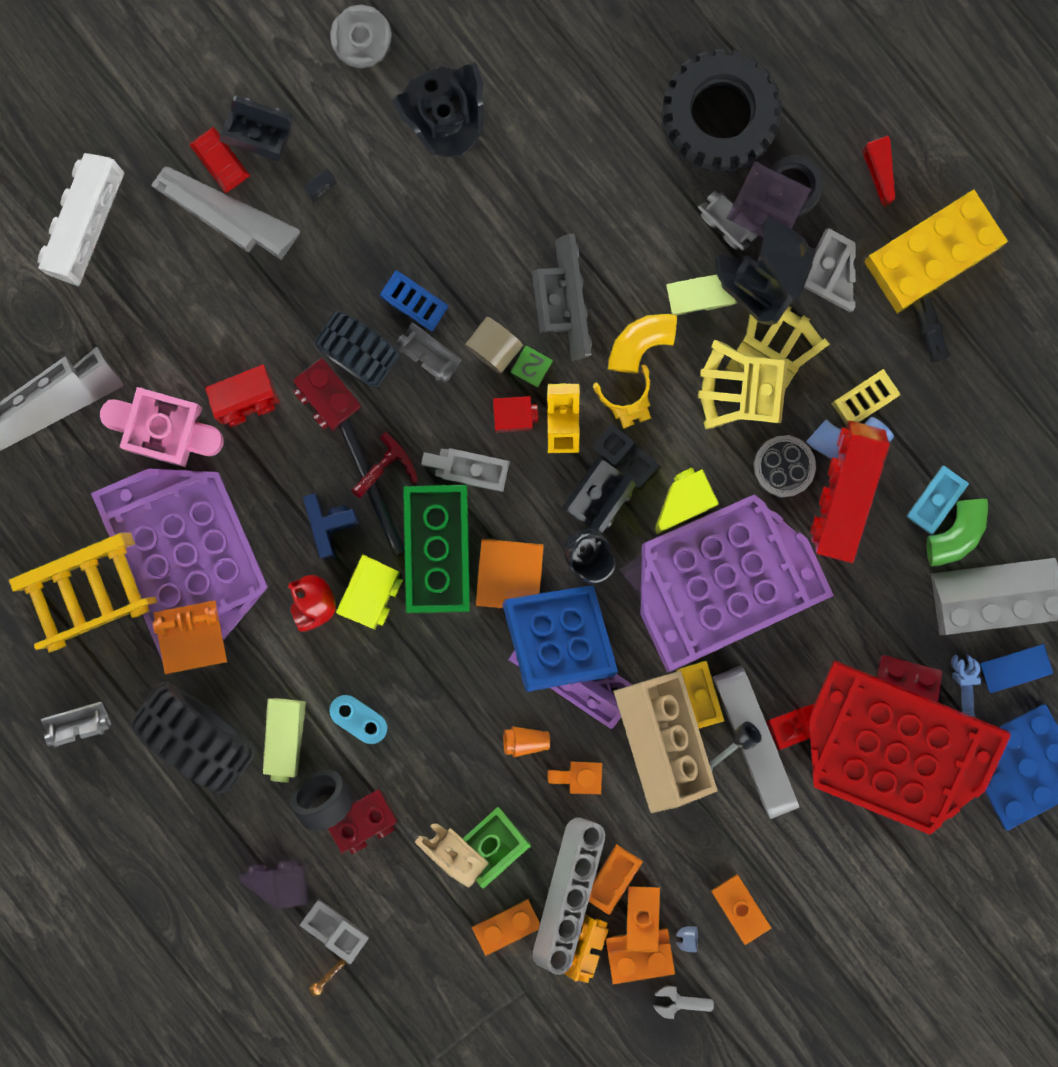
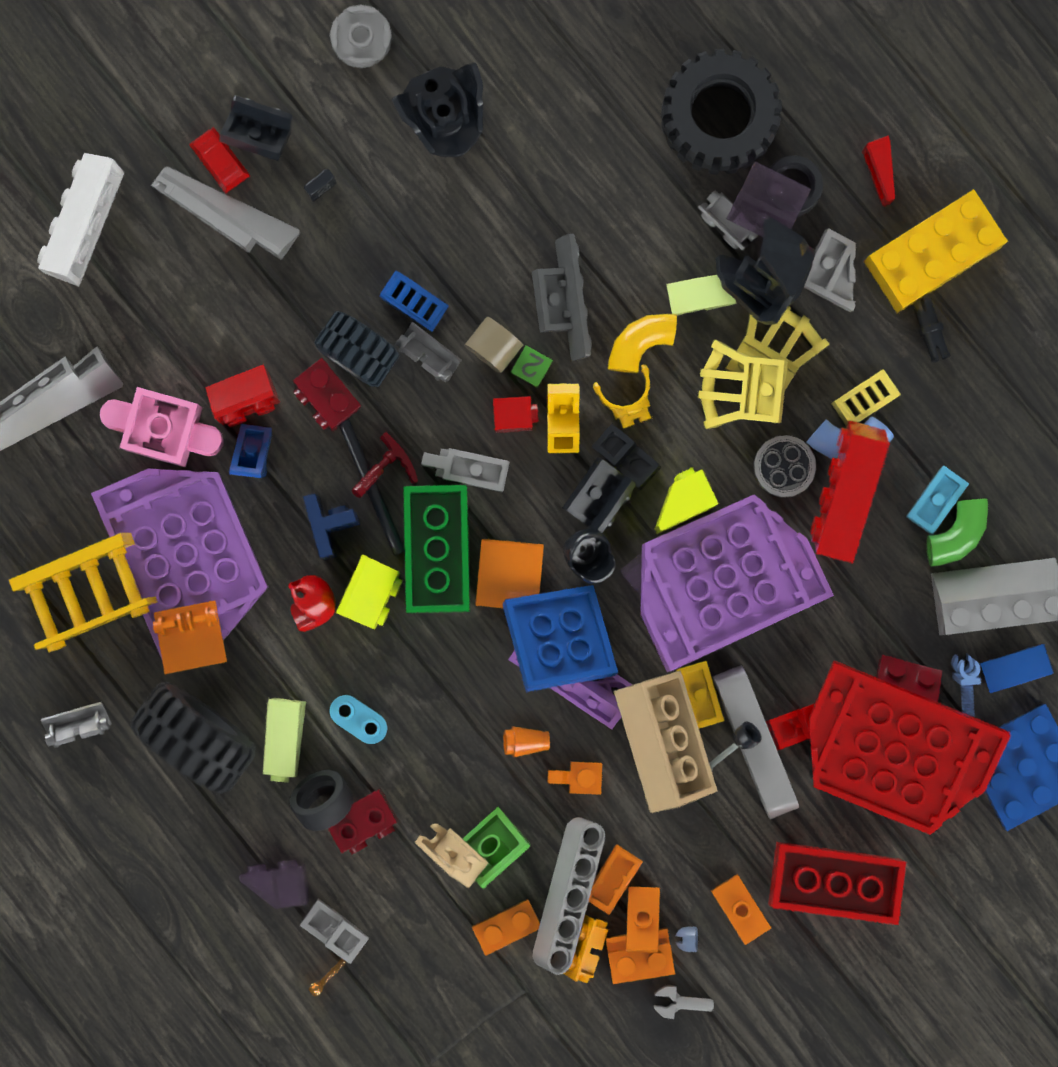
none -> blue slope [230,424,272,478]
none -> red brick [768,841,906,925]

